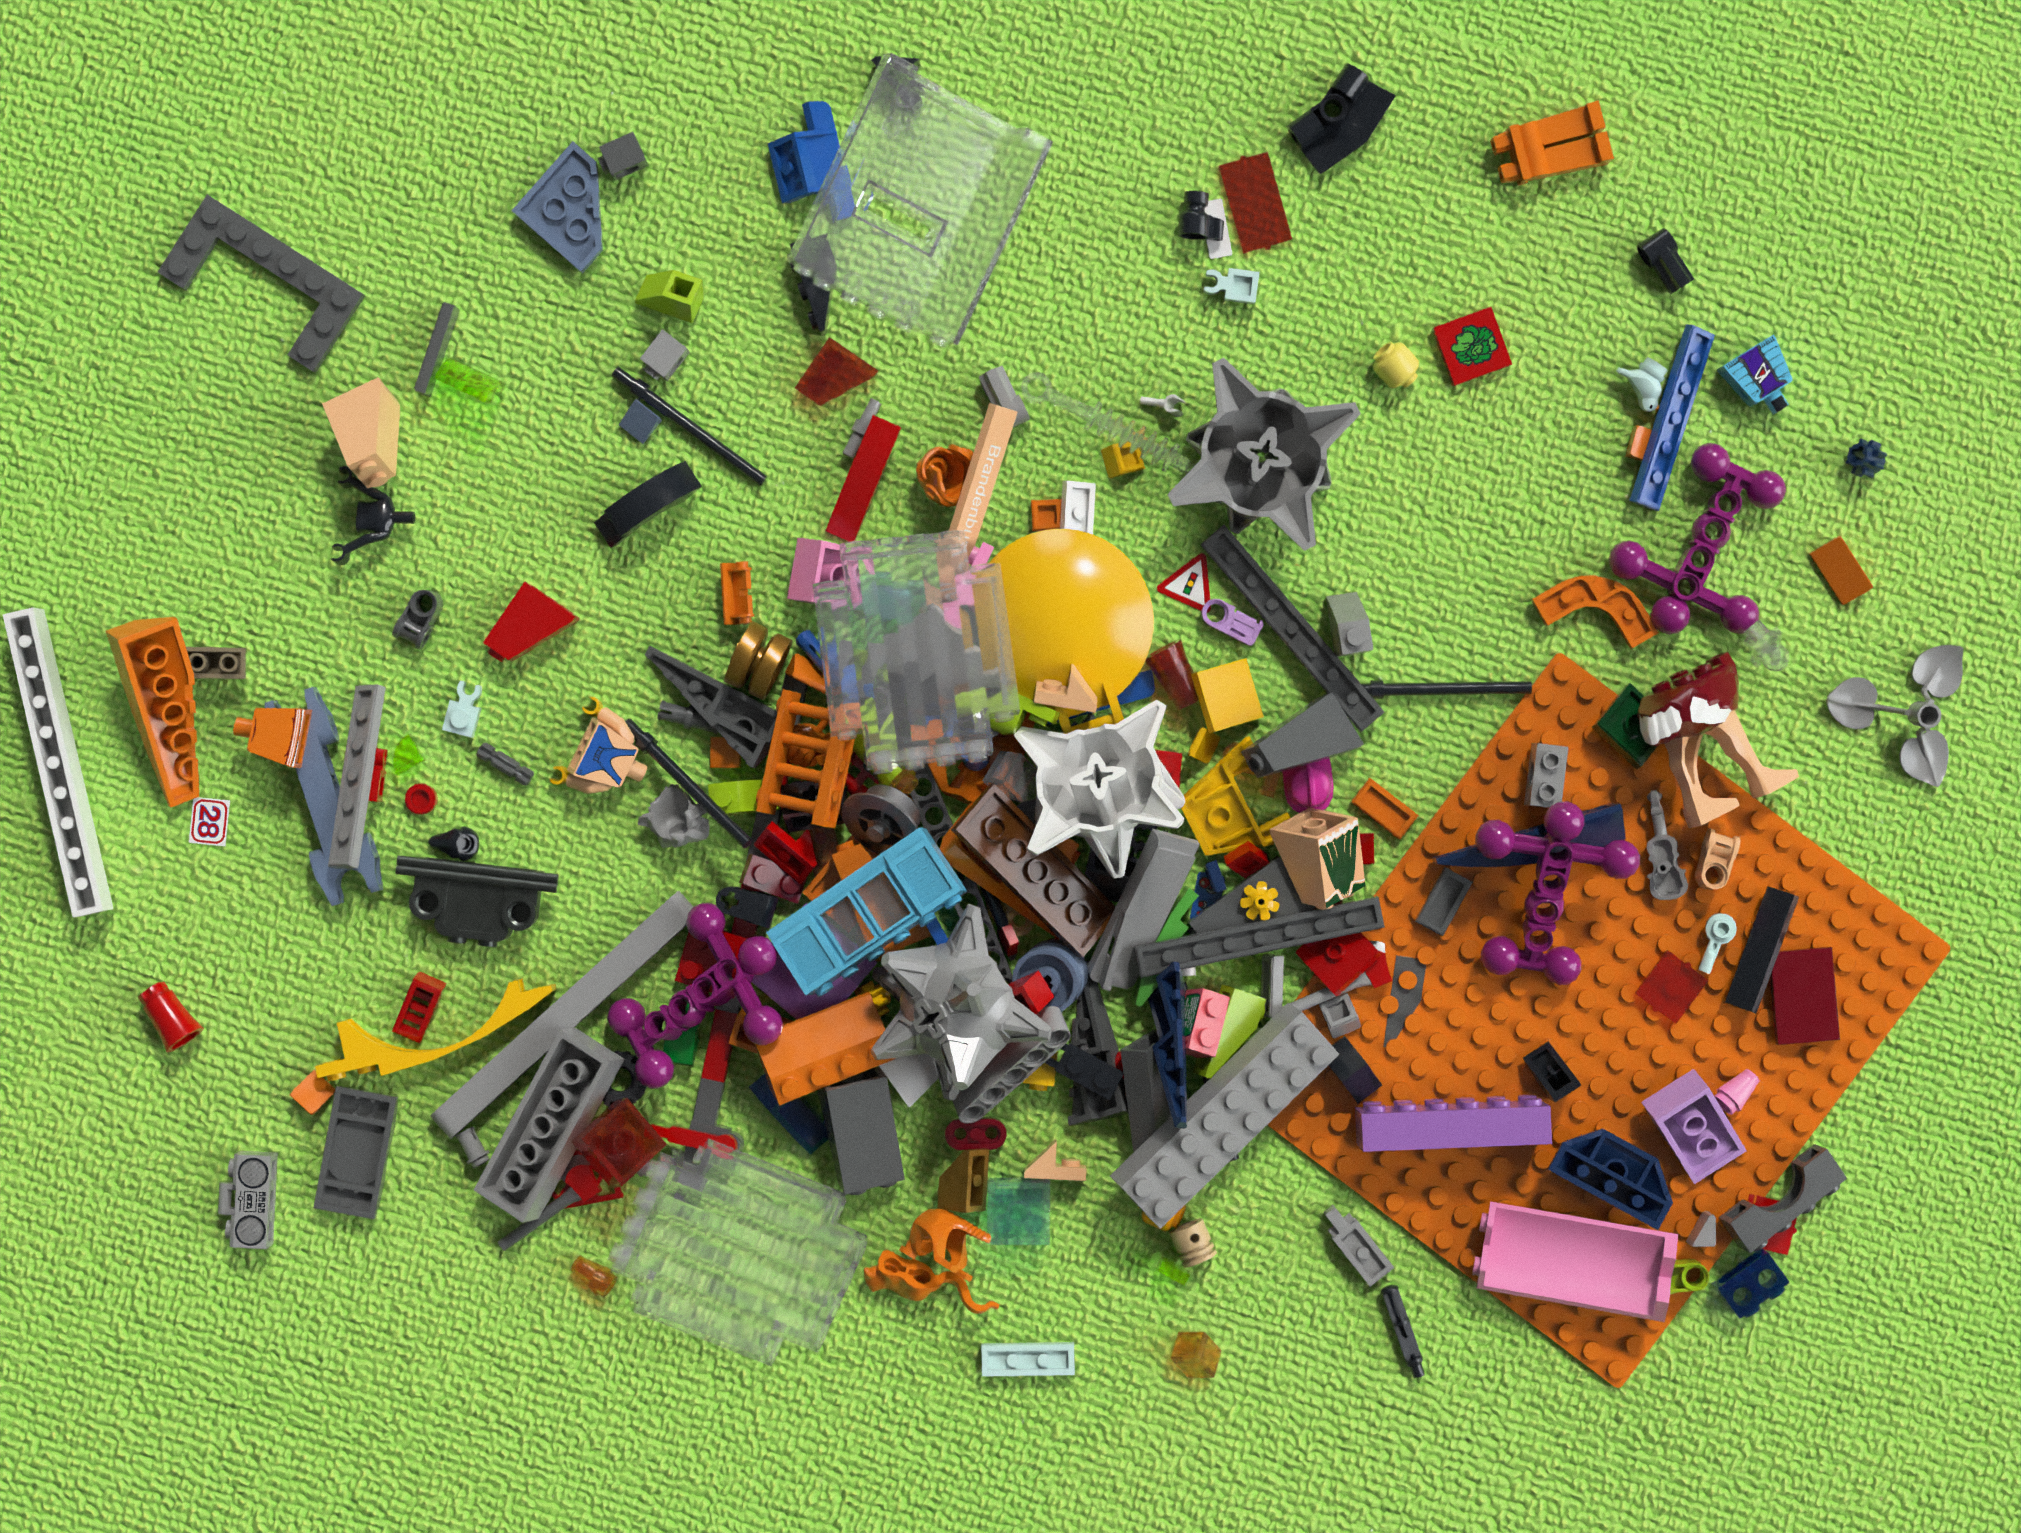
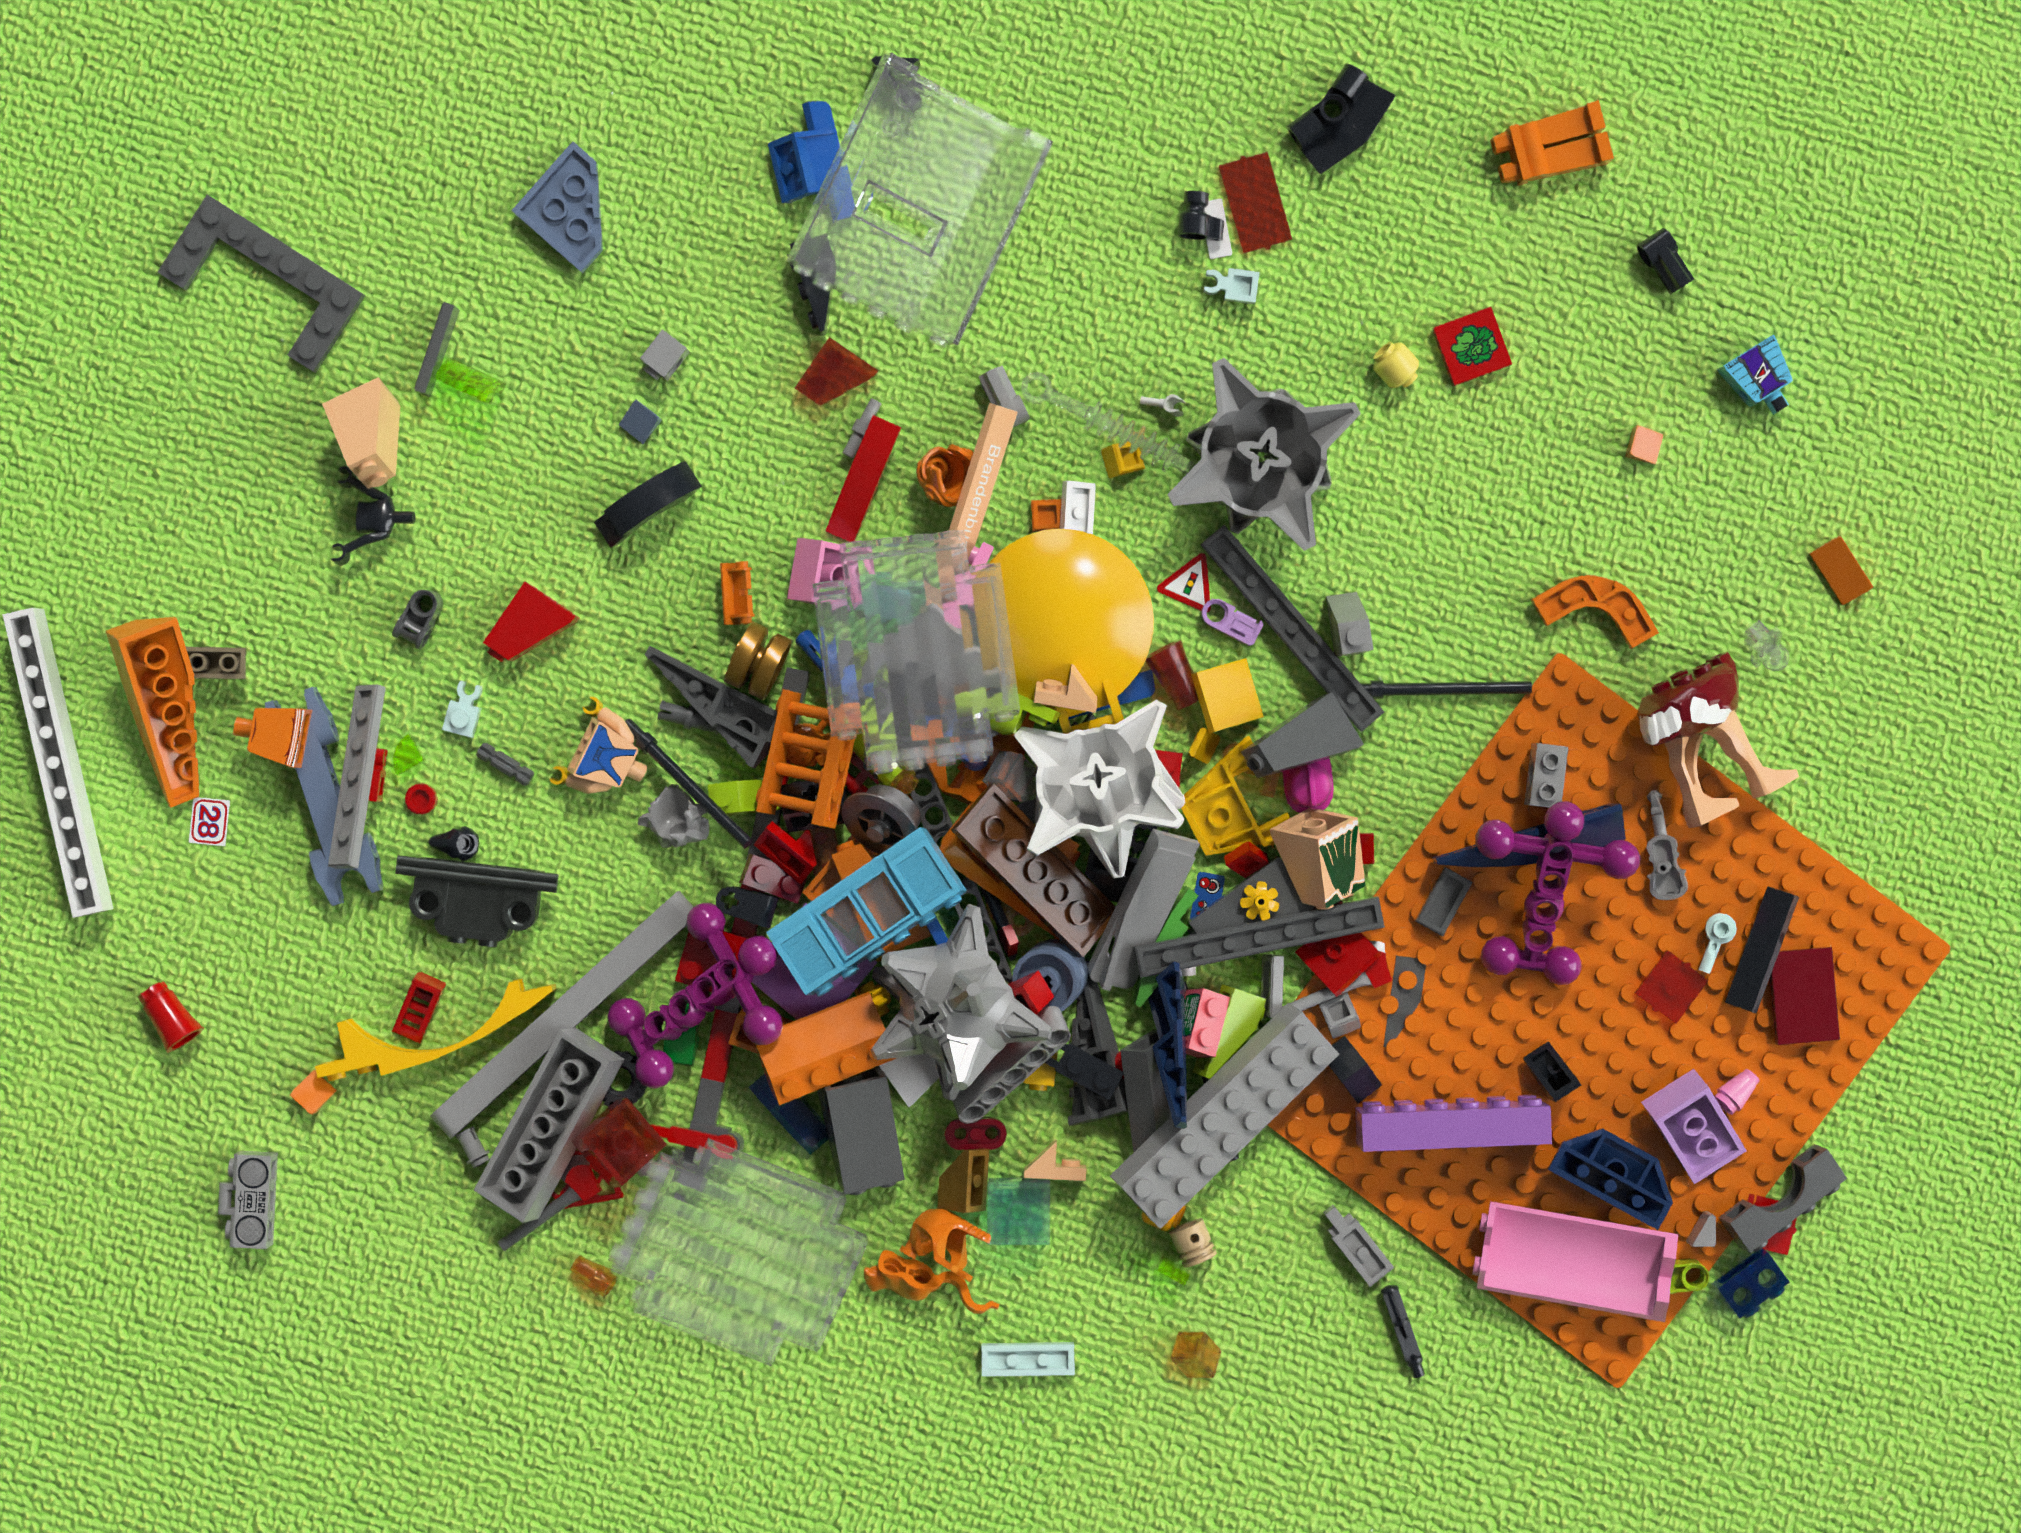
dark grey slope [313,1086,398,1219] -> none
dark grey brick [598,132,649,181] -> none
black bar [611,366,768,486] -> none
lime slope [635,270,704,323] -> none
orange slope [710,737,741,768] -> none
orange slope [785,653,848,701] -> none
dark blue tile [1204,860,1227,893] -> none
orange tile [1350,778,1419,840] -> none
dark green tile [1592,683,1658,770] -> none
magenta piece [1609,443,1786,635] -> none
light aqua animal [1616,357,1668,412] -> none
blue tile [1630,324,1715,511] -> none
light nougat piece [1694,828,1741,890] -> none
light grey plant [1826,645,1964,787] -> none
dark blue gear [1846,439,1887,478] -> none

